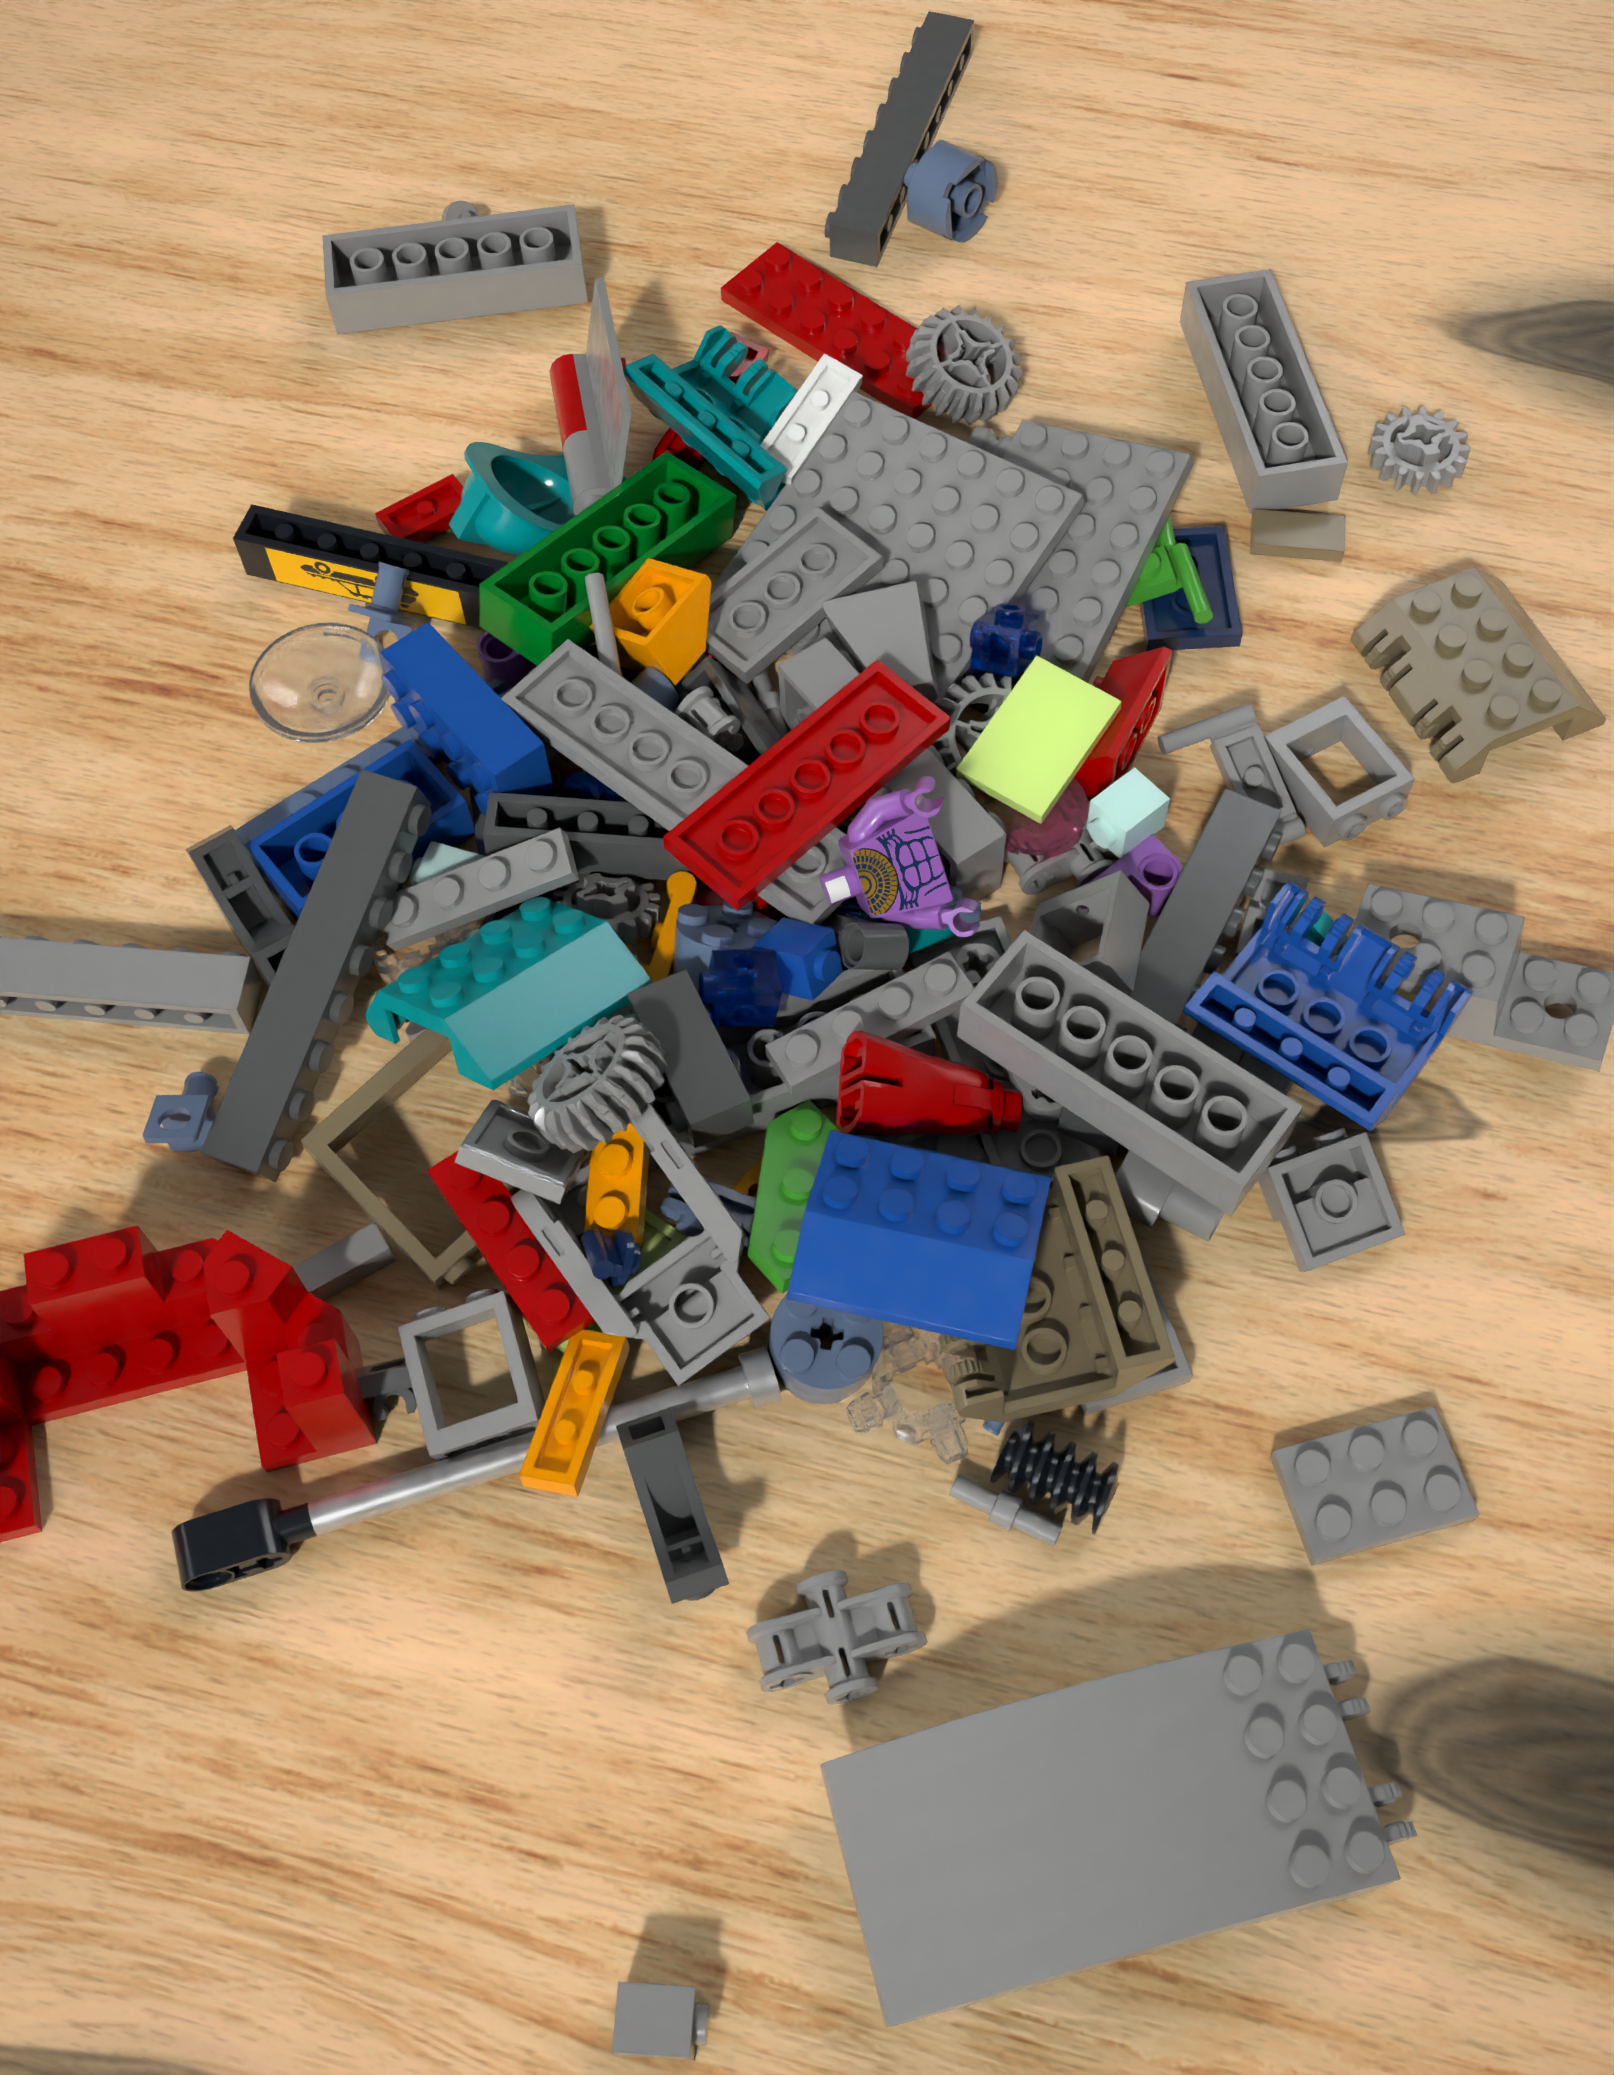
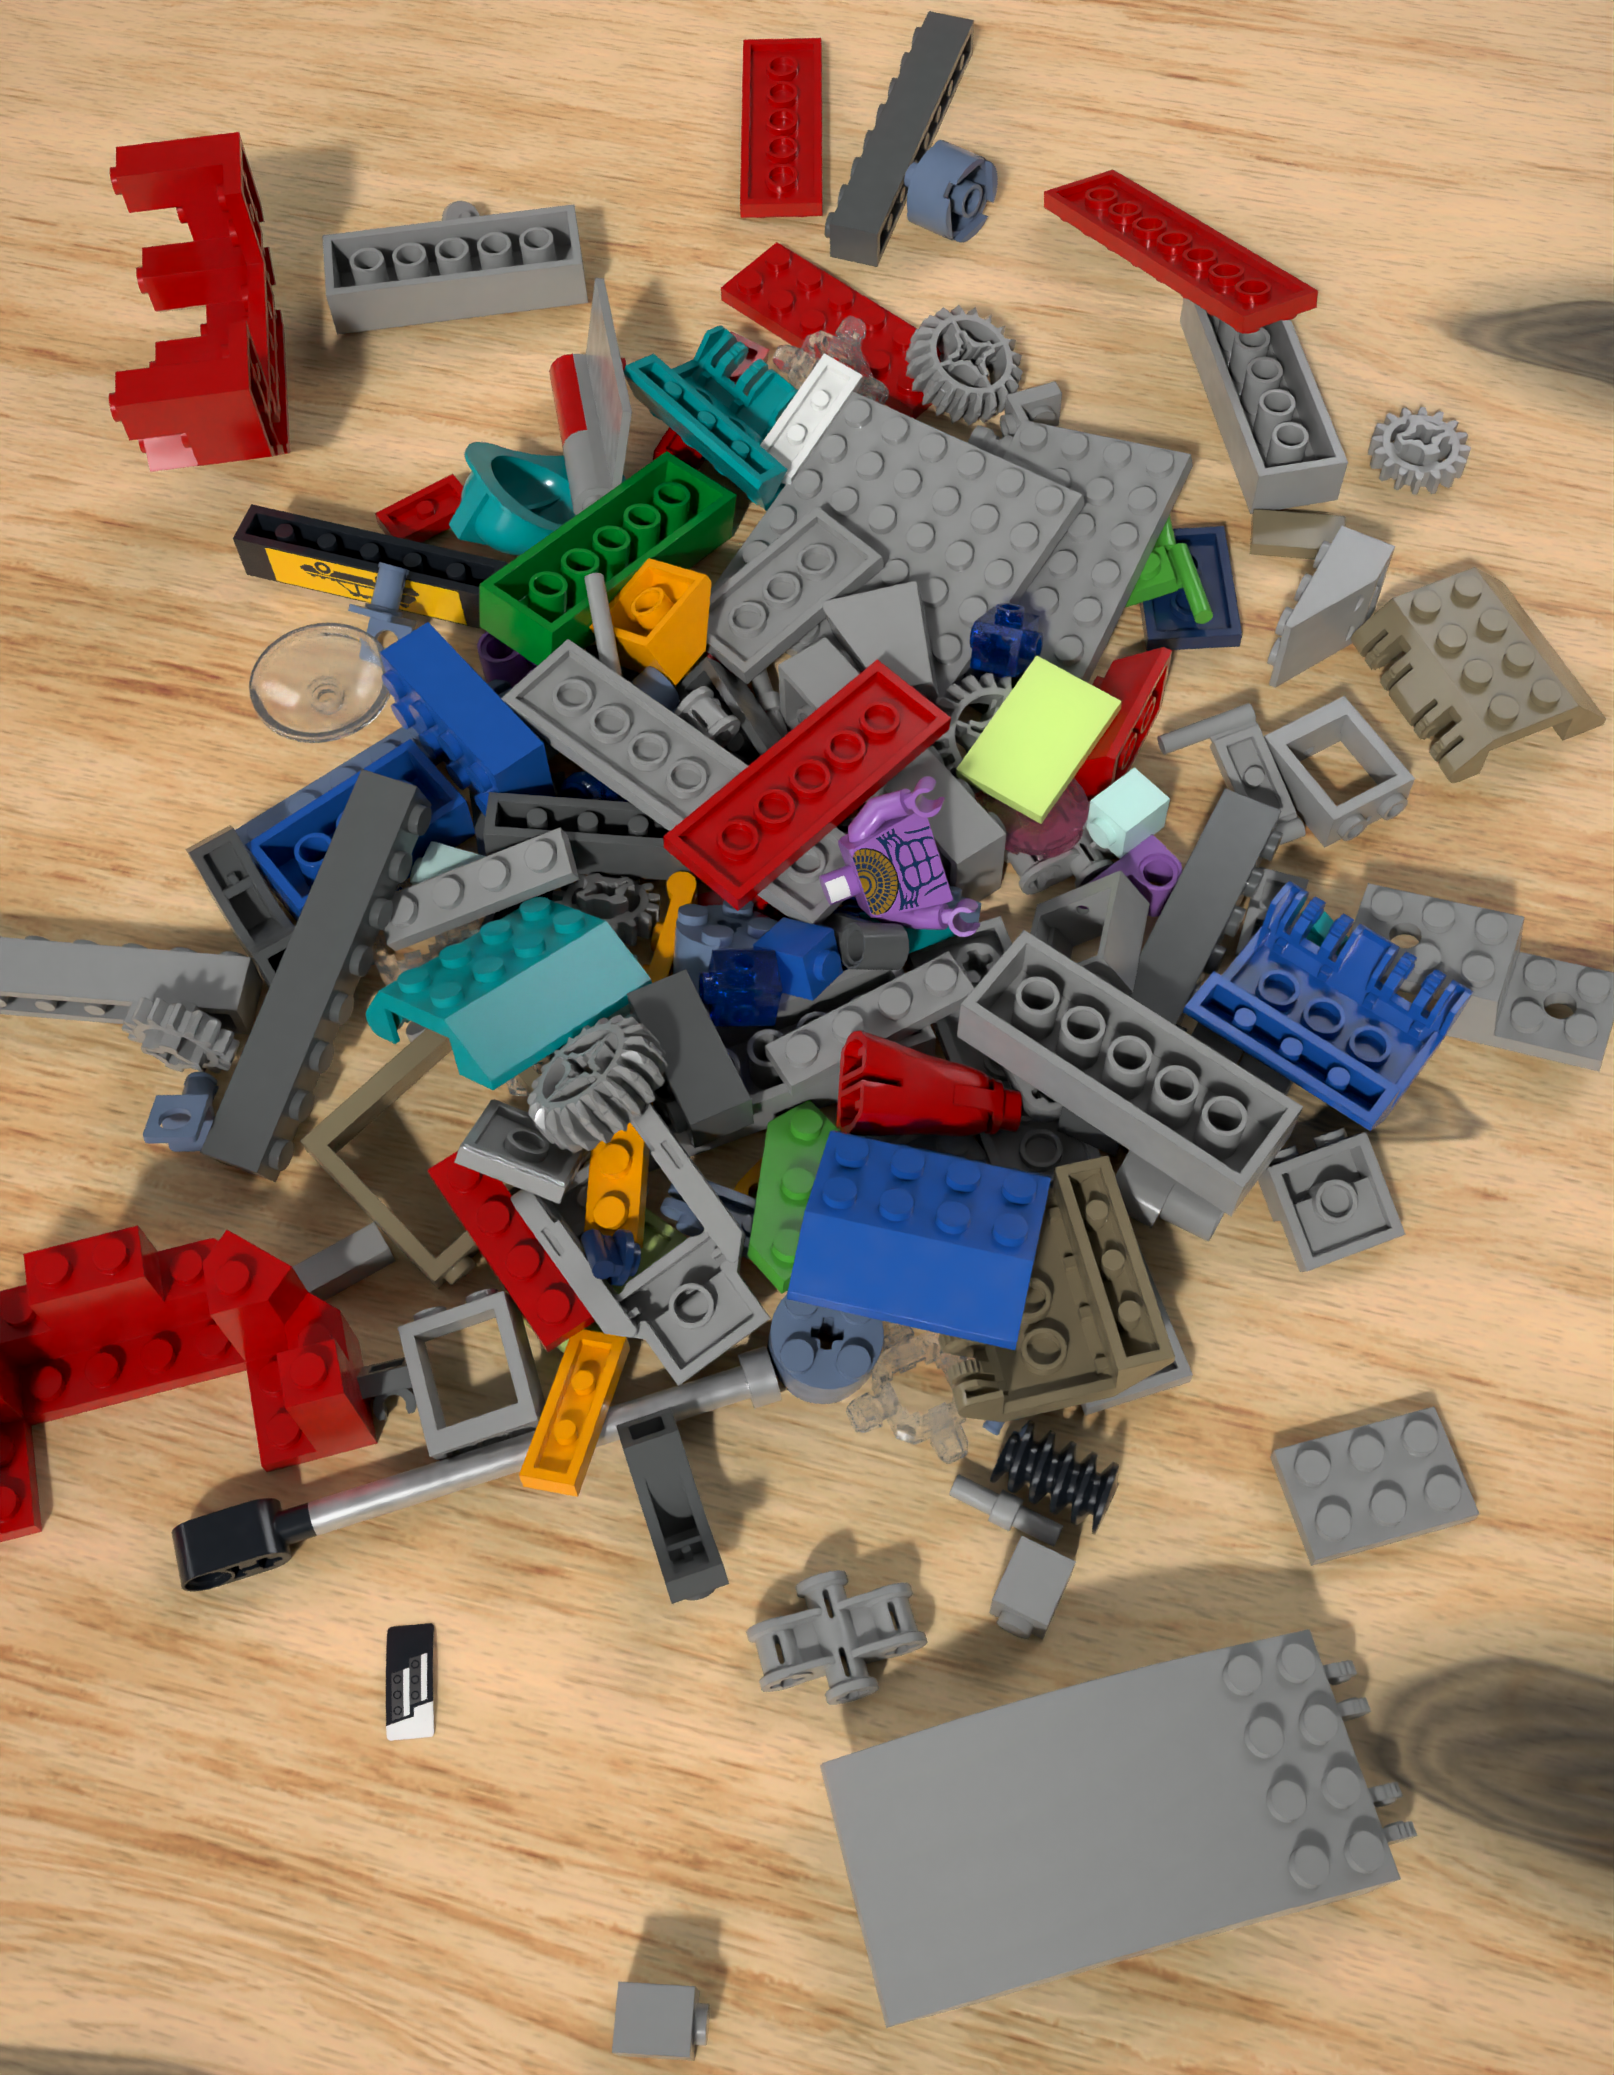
none -> red brick [109,132,290,472]
none -> light grey gear [122,997,240,1074]
none -> sticker [386,1623,434,1741]
none -> red plate [740,38,823,218]
none -> clear piece [773,316,889,405]
none -> light grey brick [989,1535,1076,1639]
none -> light grey bracket [1000,381,1062,437]
none -> red plate [1044,169,1318,334]
none -> light grey slope [1267,526,1395,688]

